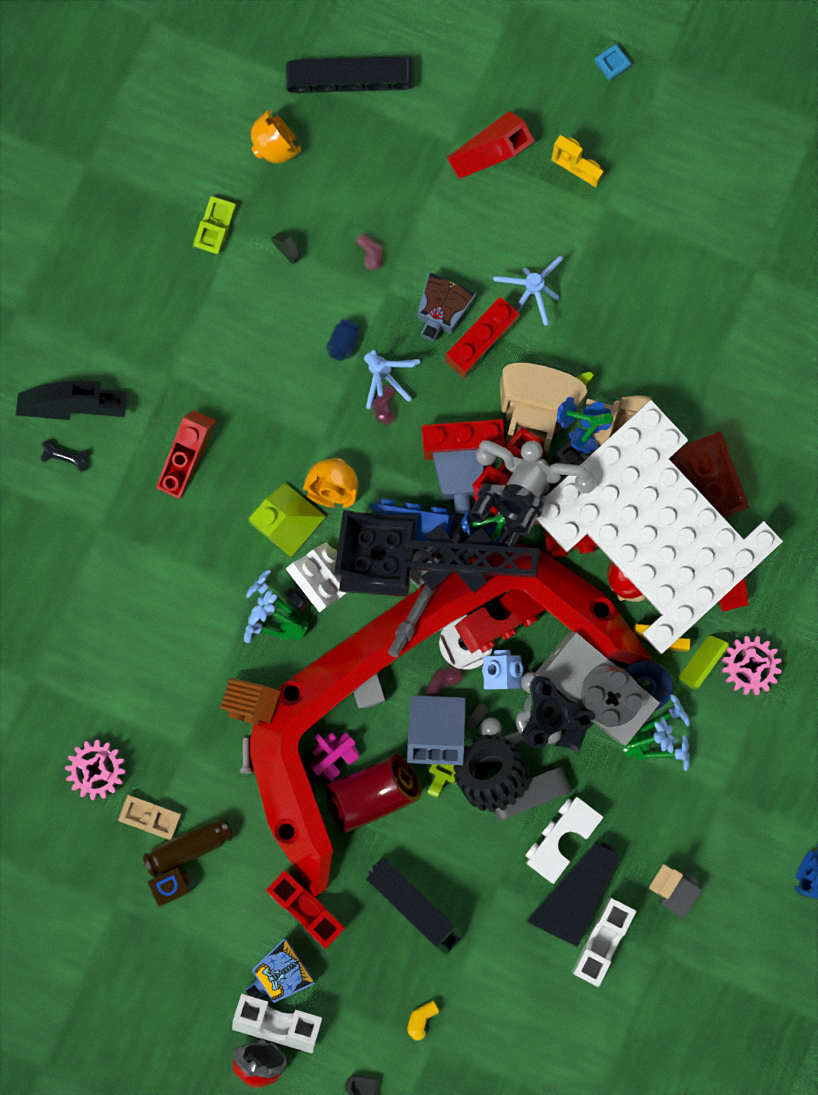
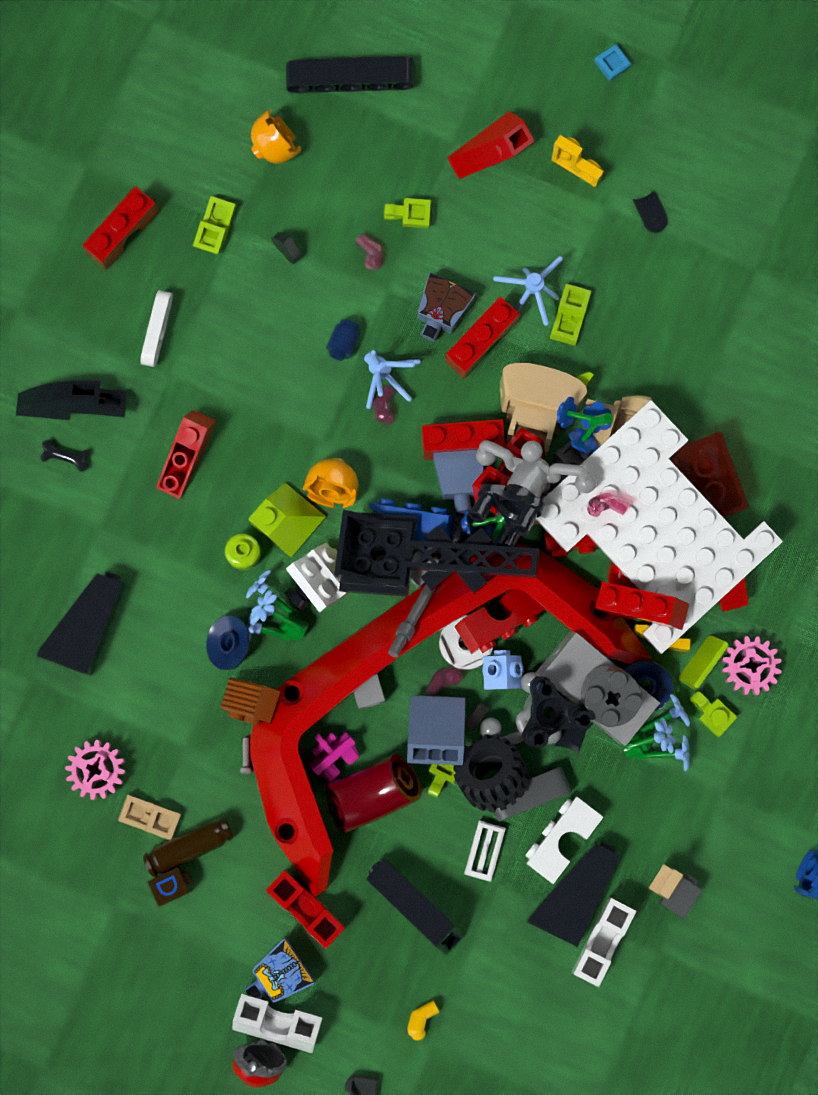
none -> black slope [36,571,126,676]
none -> red arch [82,186,159,270]
none -> white beam [141,290,173,367]
none -> dark blue dish [206,616,249,670]
none -> lime head [225,534,261,570]
none -> lime plate [384,198,431,229]
none -> white tile [464,821,506,882]
none -> lime slope [550,284,591,346]
none -> clear pink arm [587,493,629,517]
none -> red arch [595,581,689,630]
none -> black piece [632,190,667,233]
none -> lime plate [689,691,737,737]

